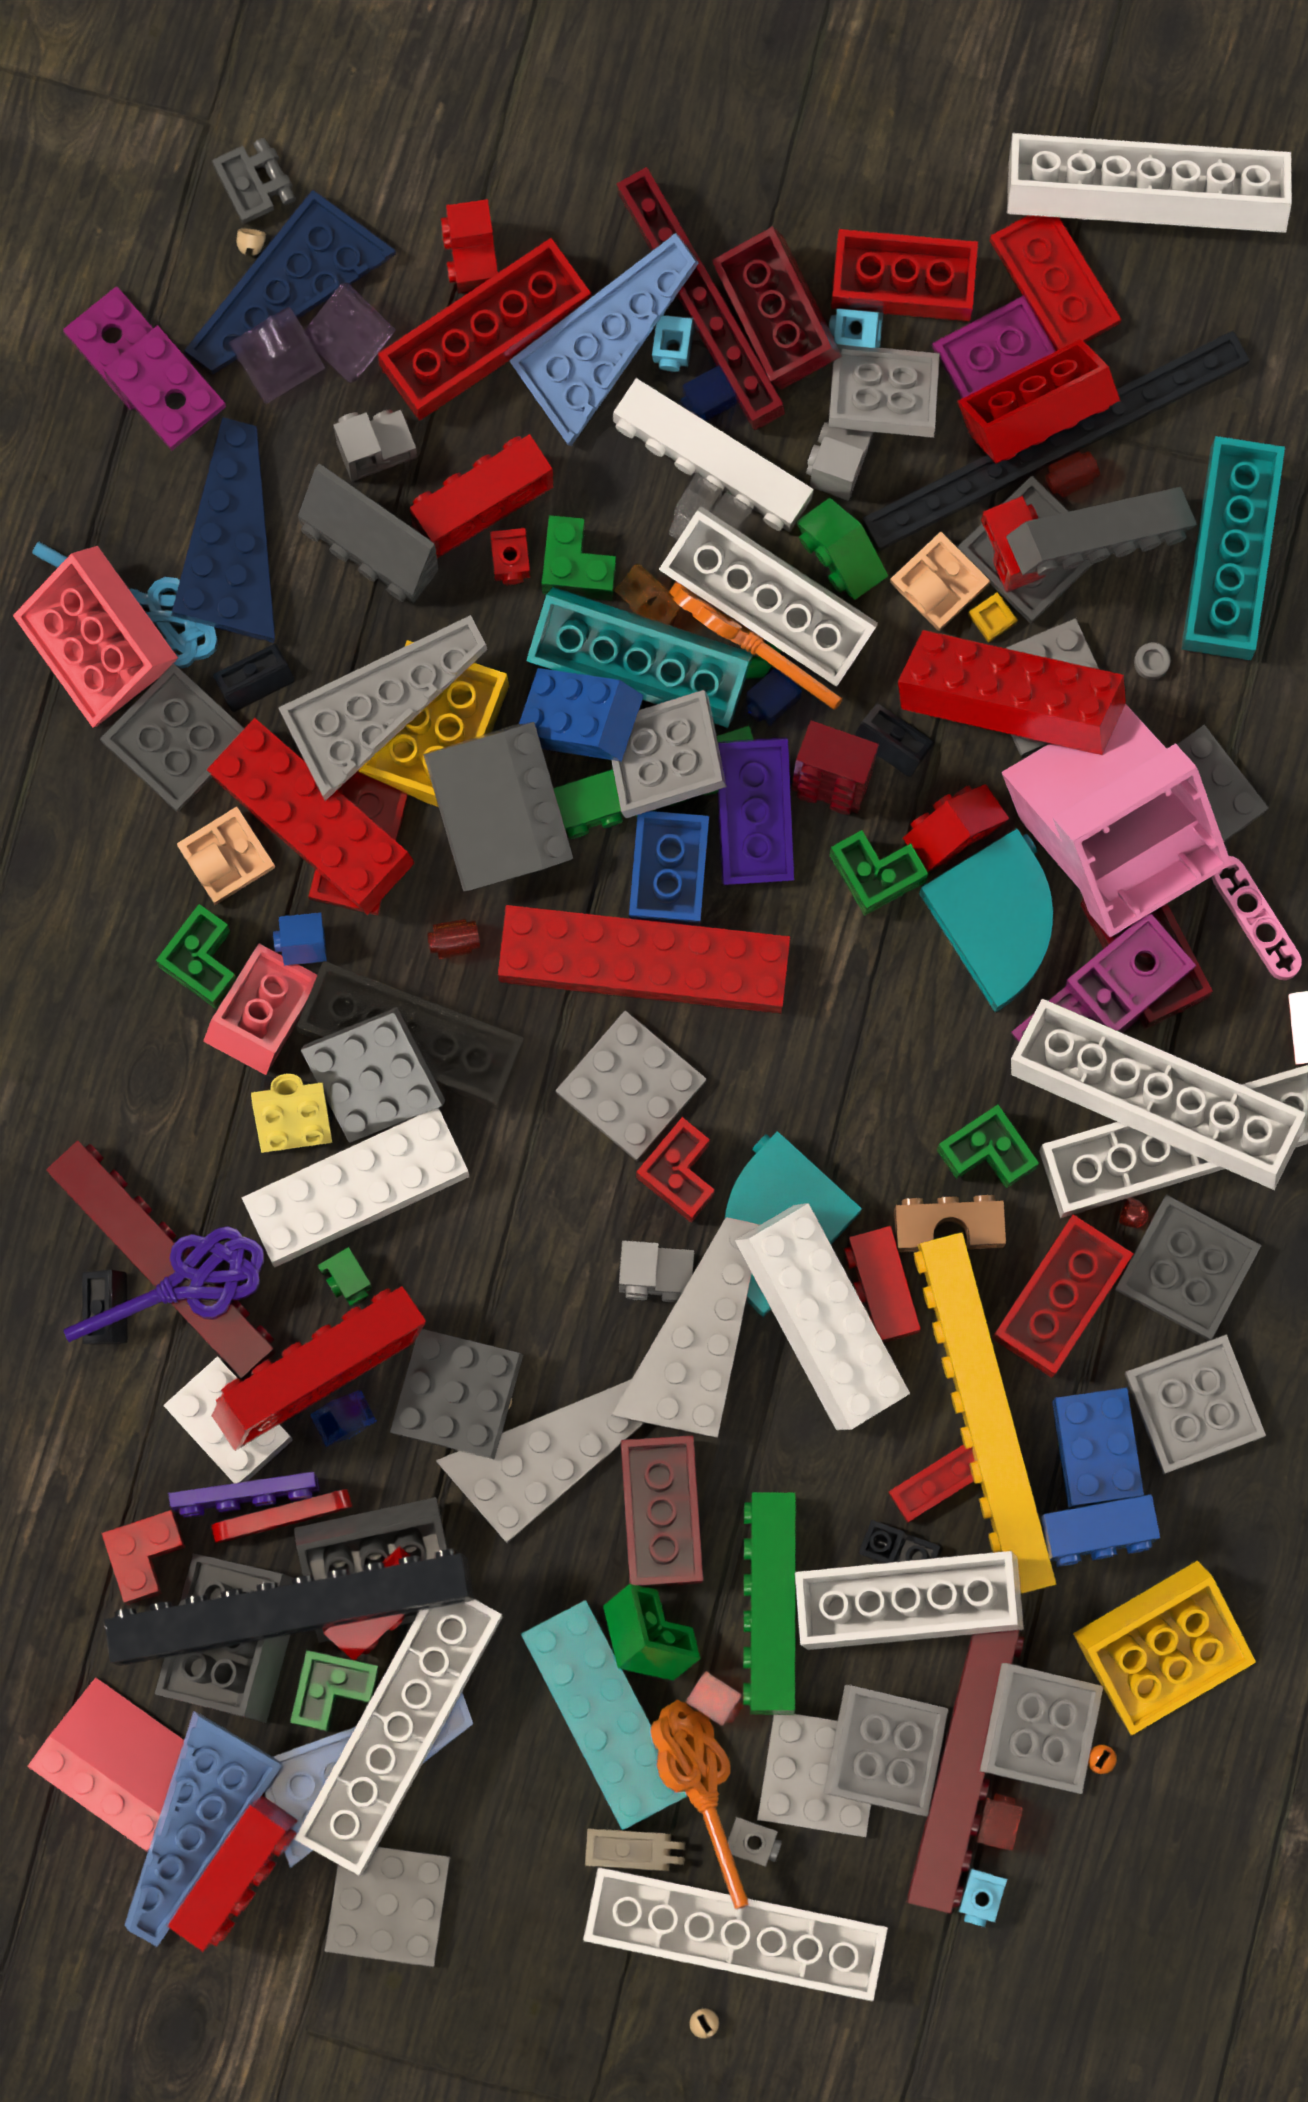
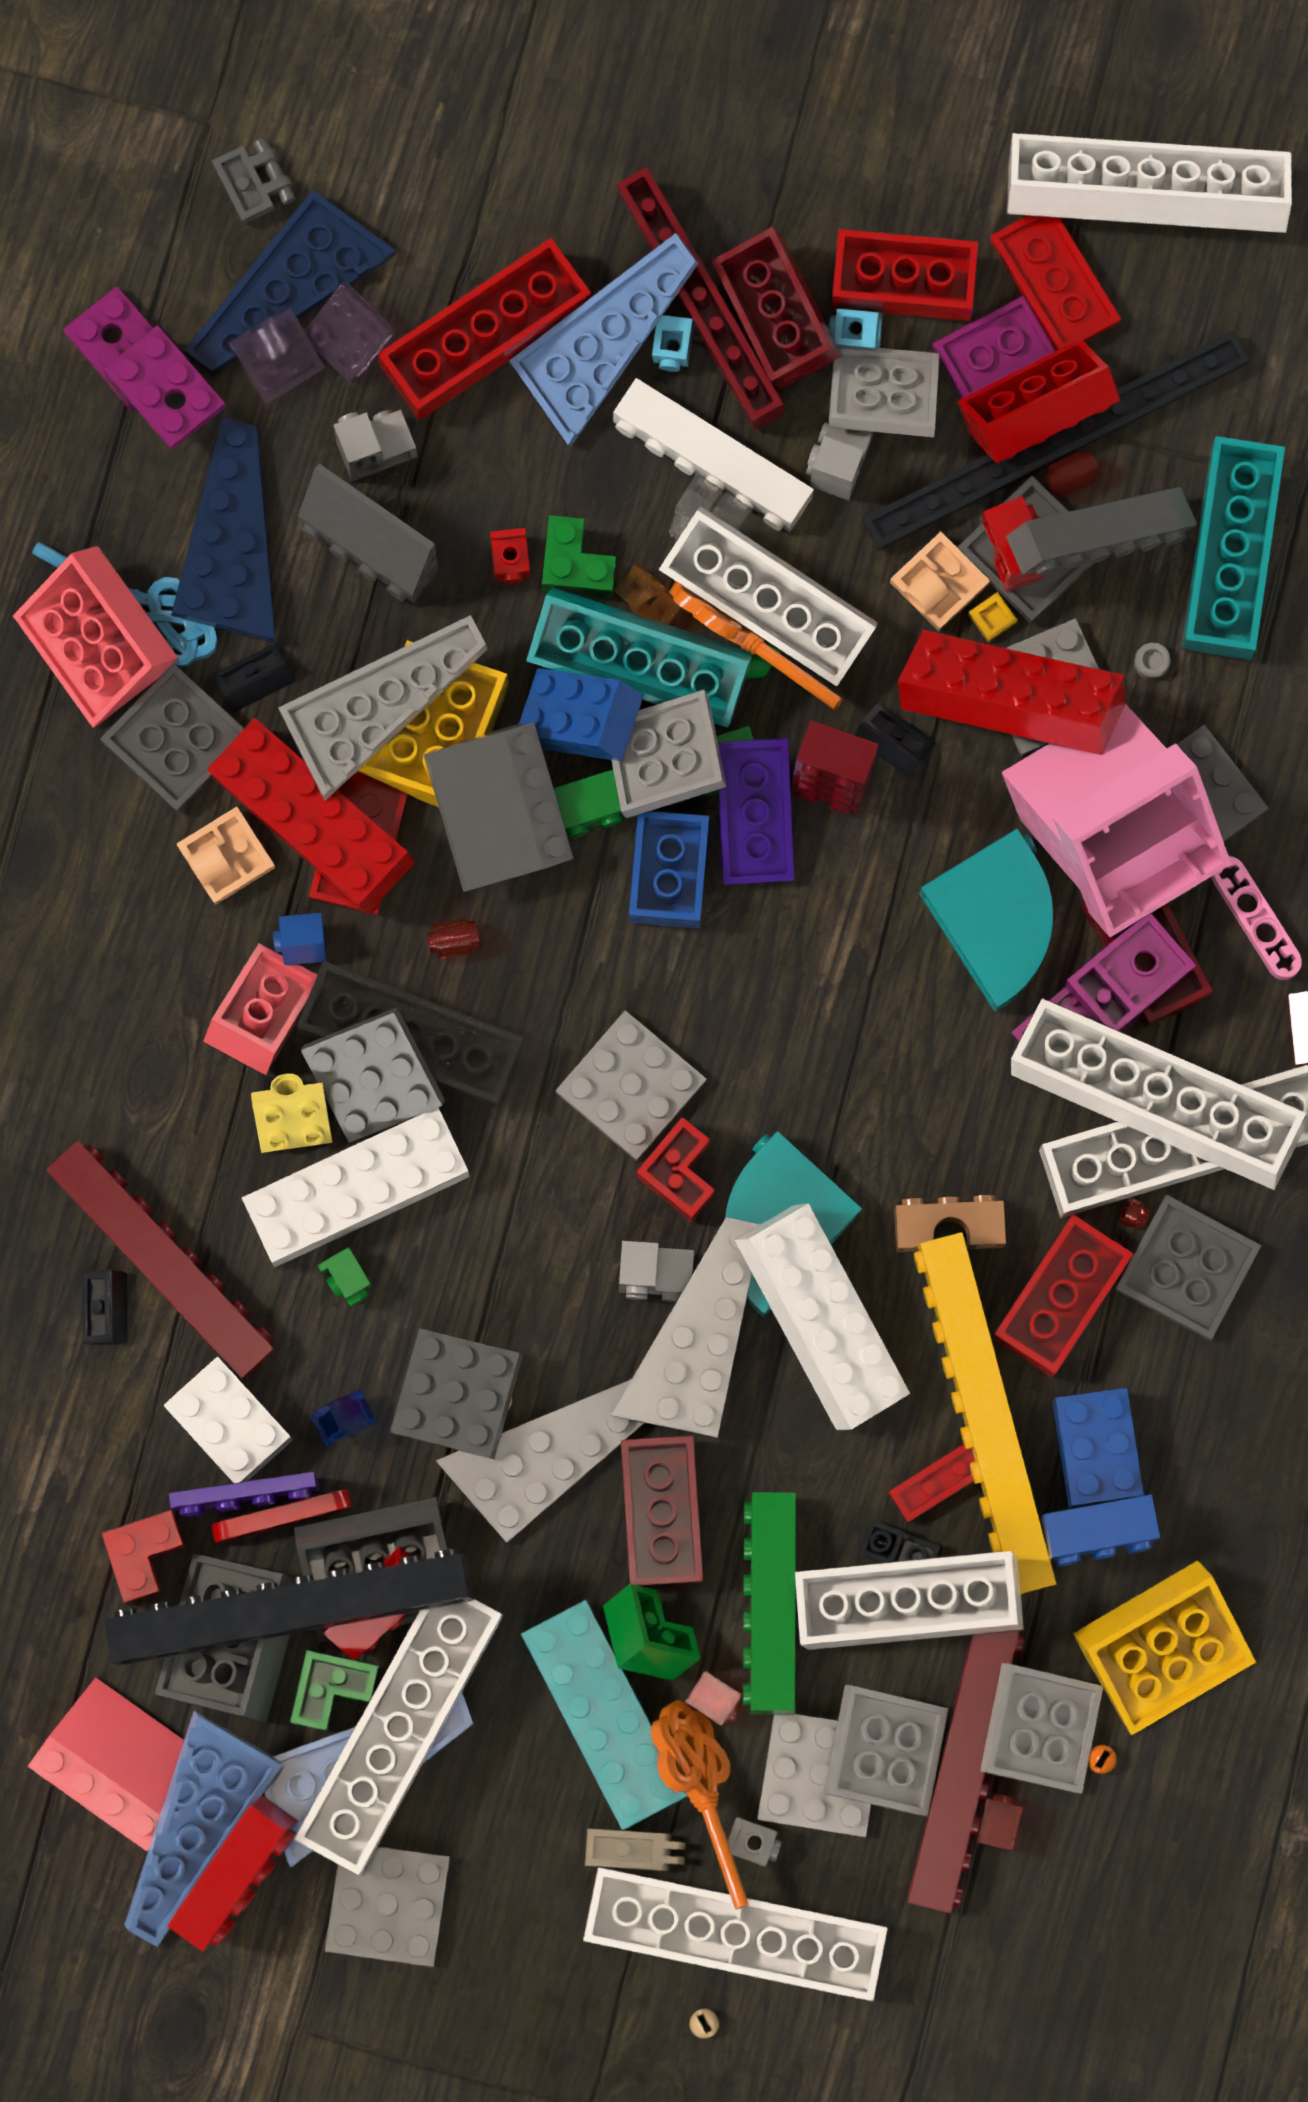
dark purple piece [63,1226,264,1342] -> none
green brick [156,904,236,1009] -> none
red brick [211,1286,426,1451] -> none
tan hinge [237,228,266,256] -> none
red brick [410,434,553,558] -> none
red brick [441,199,498,293] -> none
red brick [498,905,790,1014] -> none
clear blue brick [680,366,737,421] -> none
clear blue brick [746,668,802,726] -> none
green brick [796,498,888,600] -> none
green brick [829,830,928,916] -> none
red brick [843,1226,921,1343] -> none
red brick [903,784,1009,872] -> none
green brick [937,1104,1039,1189] -> none
medium azure brick [958,1869,1007,1927] -> none
light grey plate [1125,1335,1266,1474] -> none

